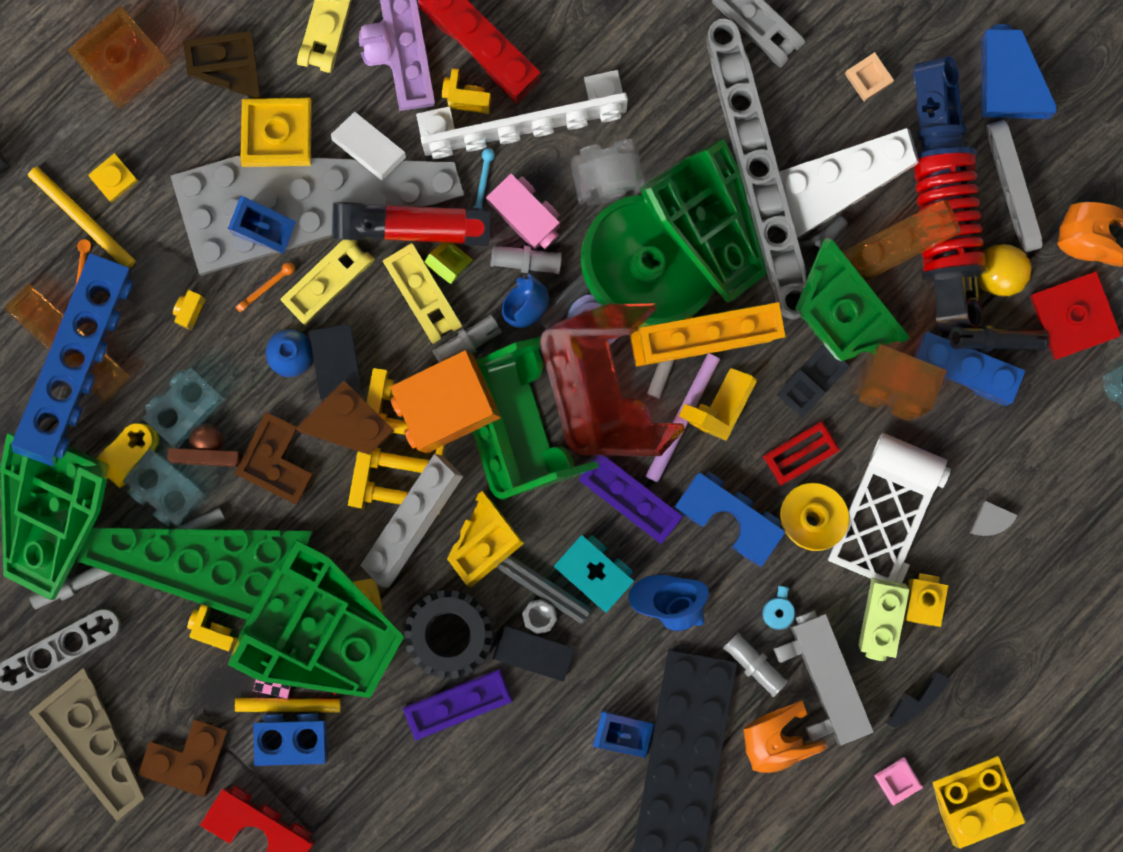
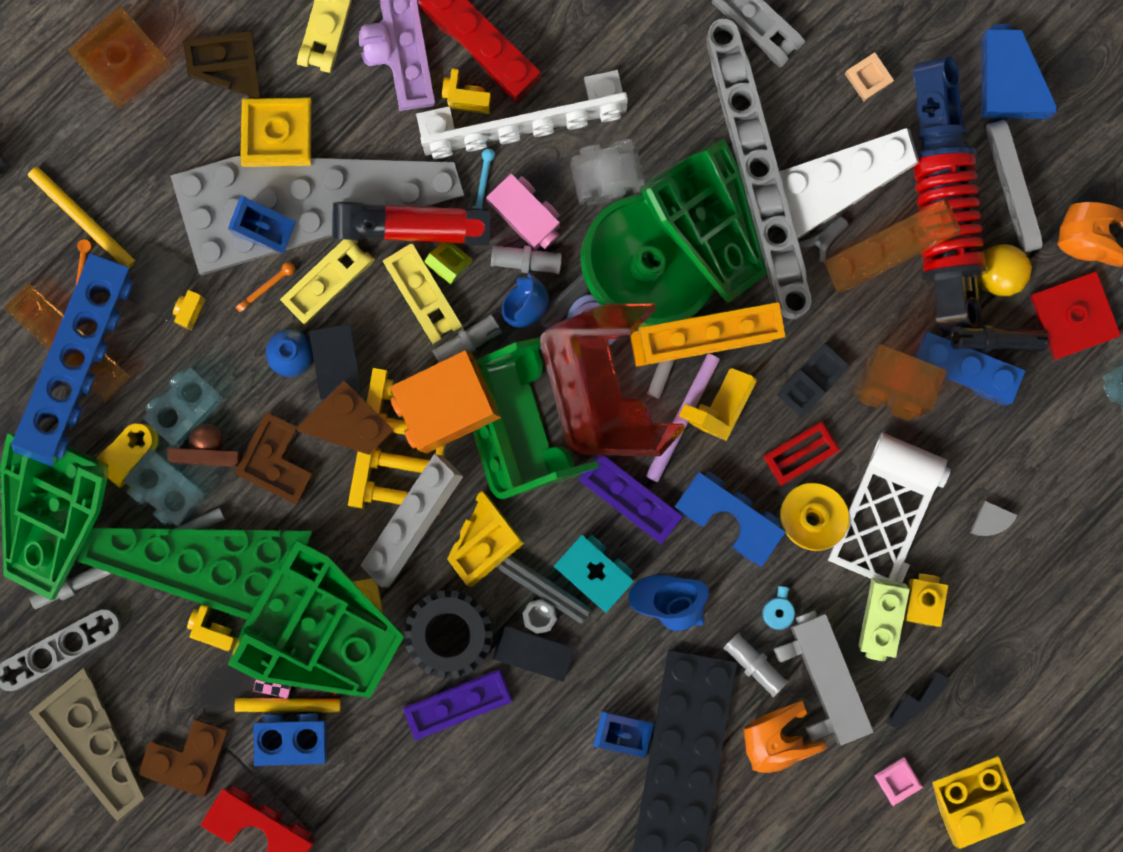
yellow plate [88,153,138,203] -> none
white tile [331,112,406,180] -> none
green wing [795,238,910,361] -> none

